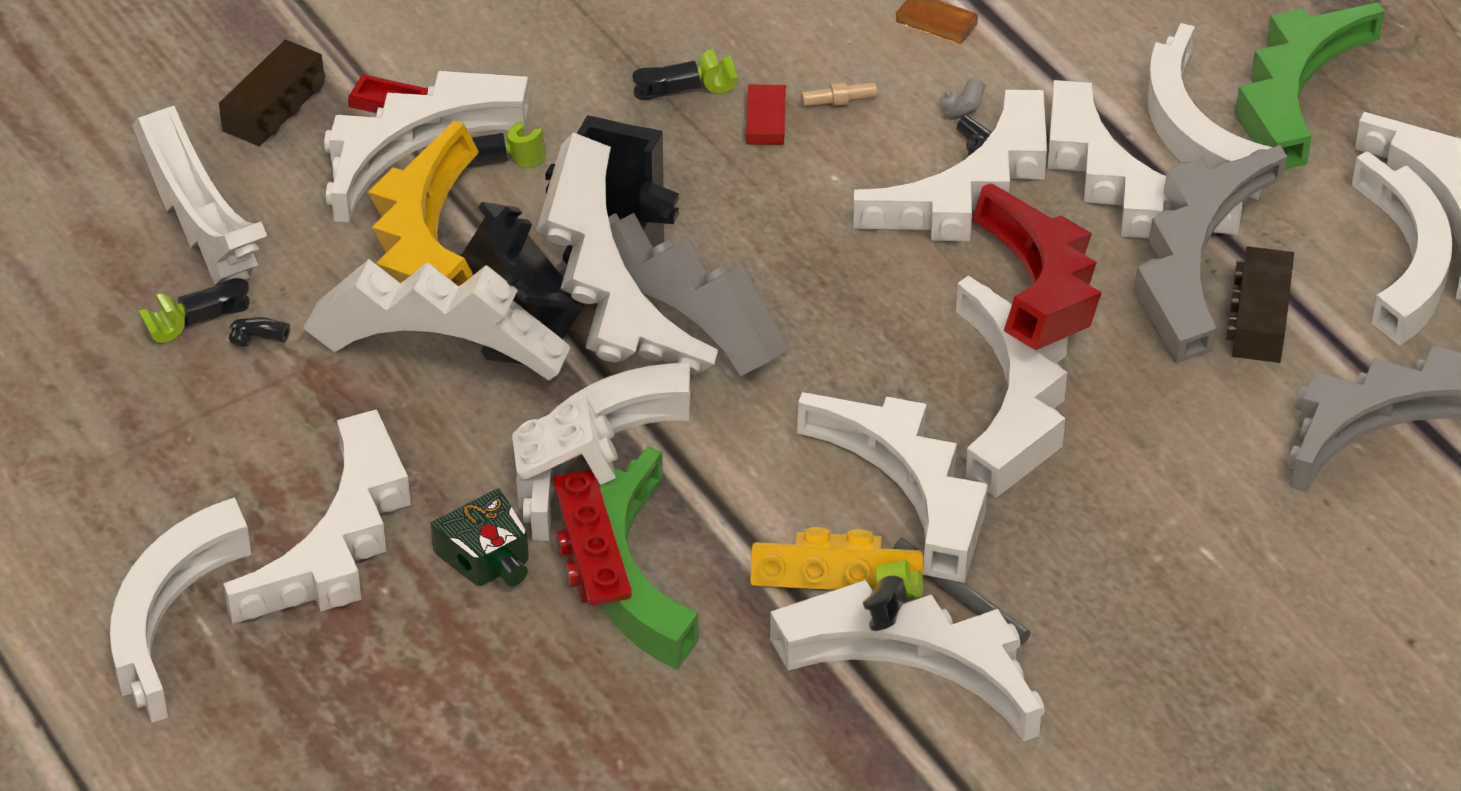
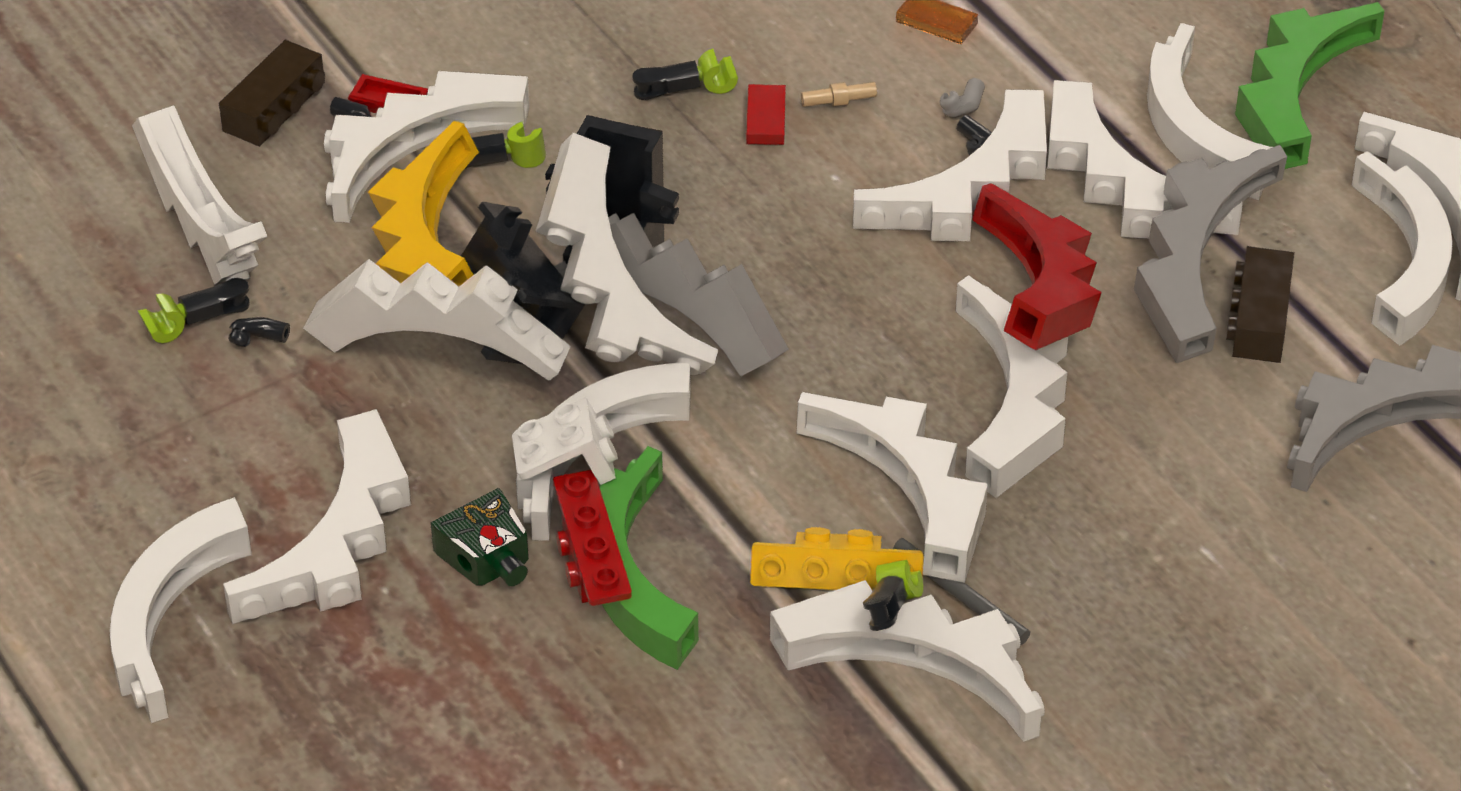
none -> black arm [330,97,372,117]

